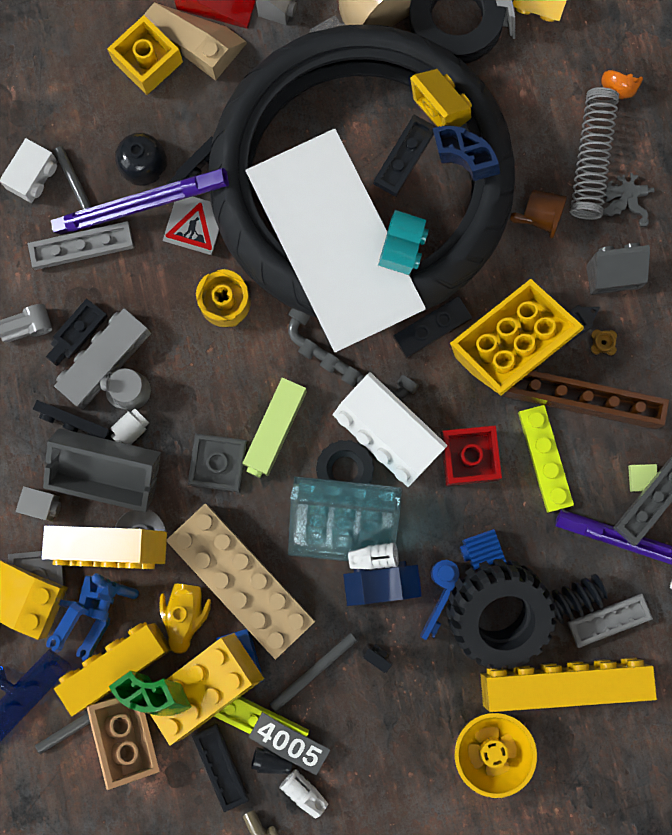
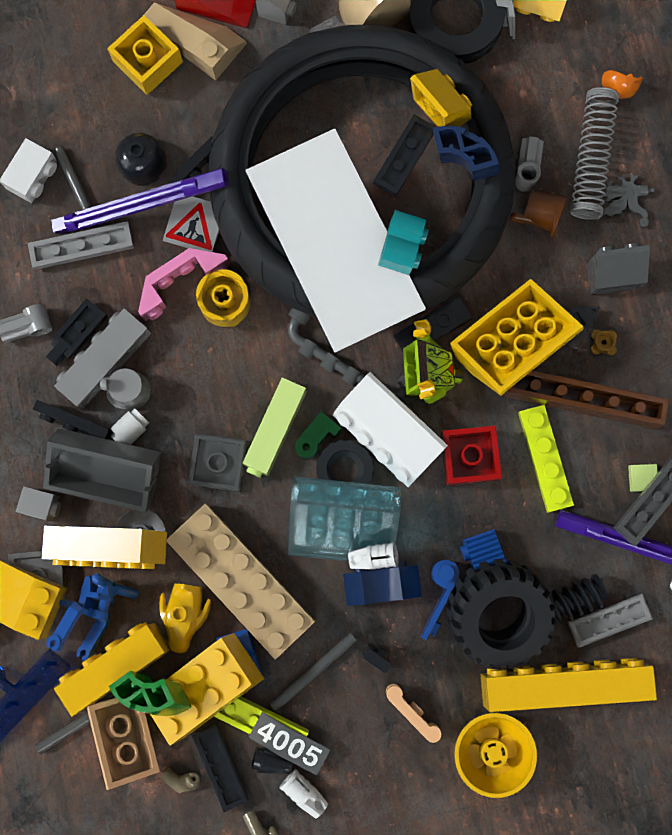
none -> bright pink slope [138,248,230,321]
none -> dark tan arm [160,767,201,793]
none -> dark green leg [295,411,342,460]
none -> light nougat plate [386,683,441,743]
none -> torso [403,319,464,404]
none -> light grey piece [515,136,544,192]

